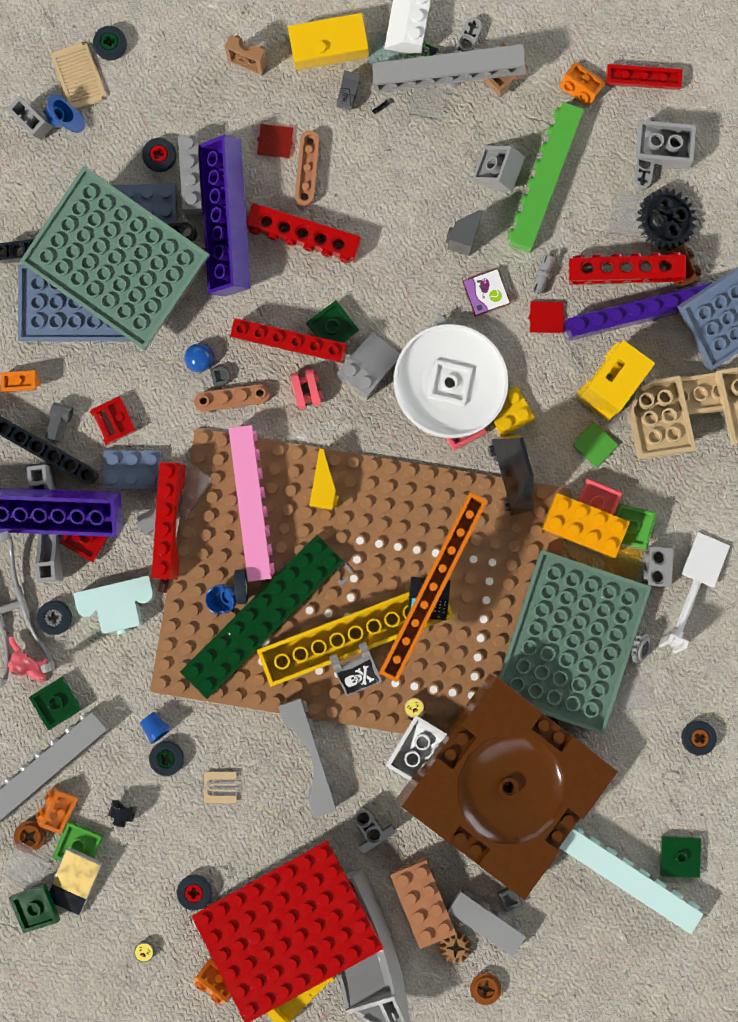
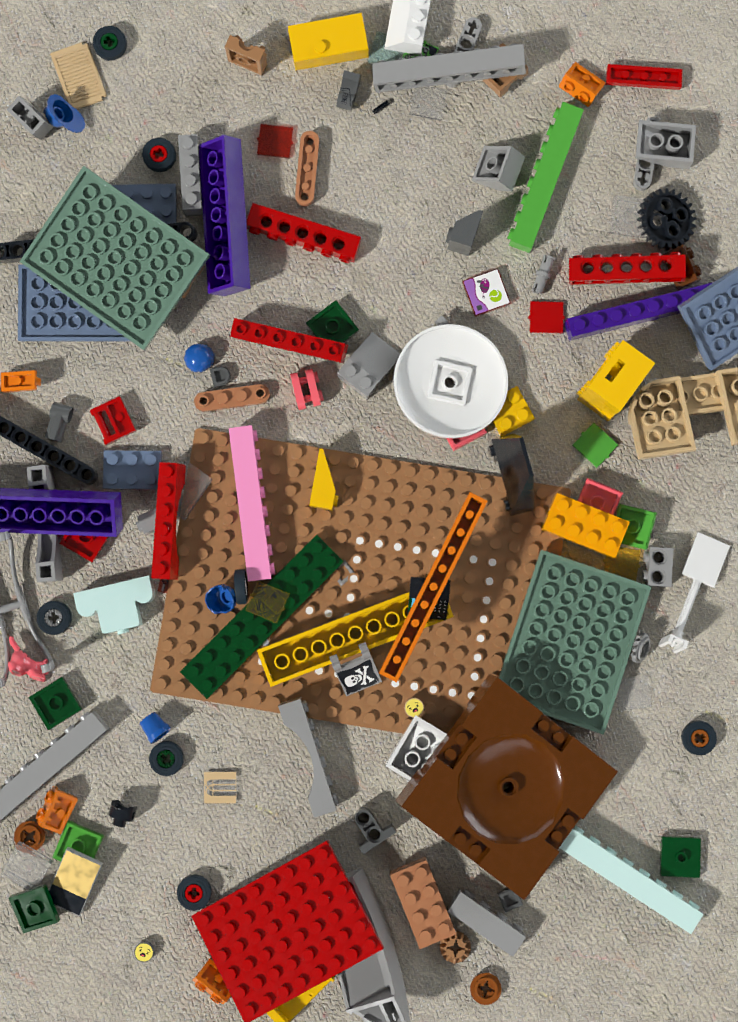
none -> clear yellow piece [246,581,289,623]

